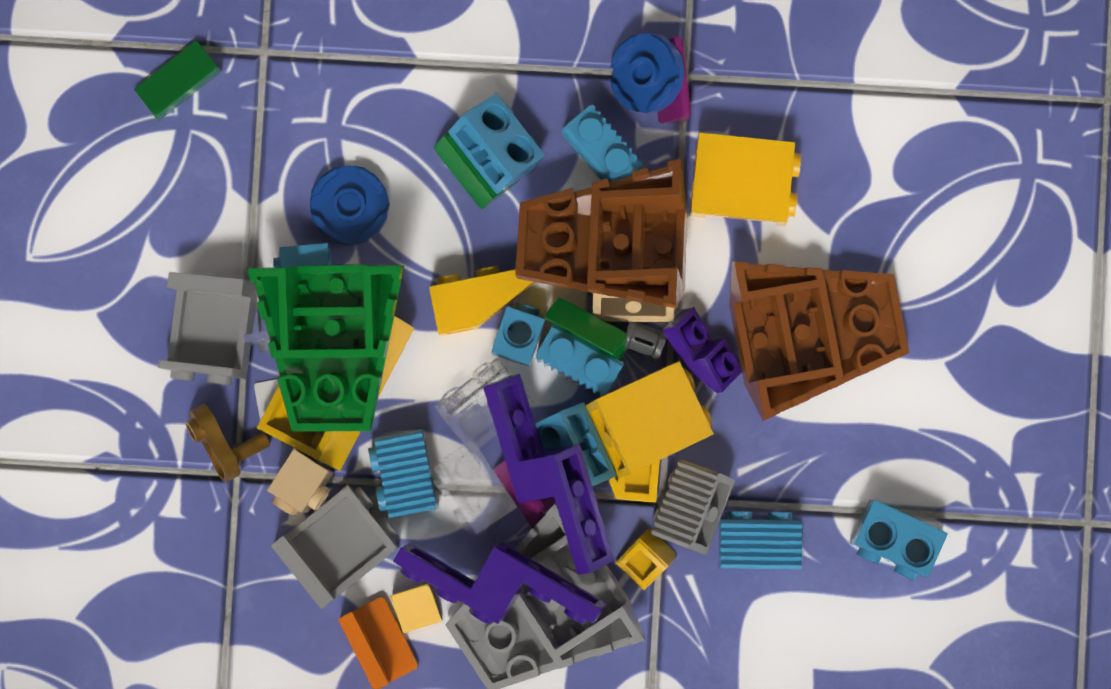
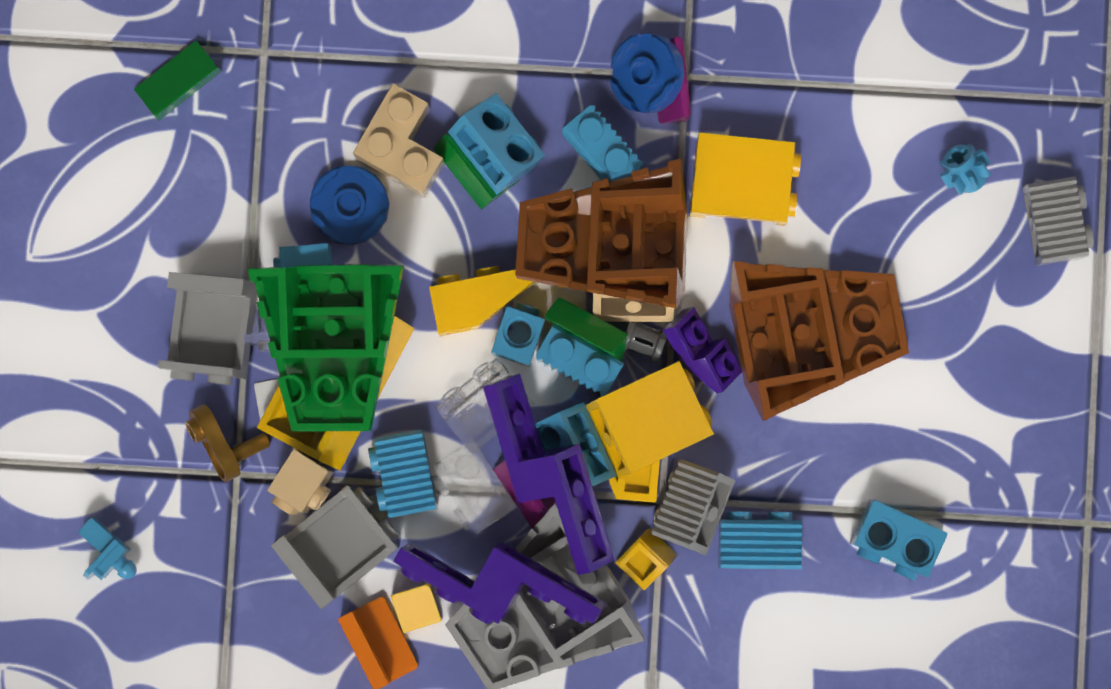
none -> dark azure piece [78,517,137,580]
none -> tan brick [353,83,445,198]
none -> dark azure gear [940,143,991,194]
none -> light grey brick [1022,176,1094,266]

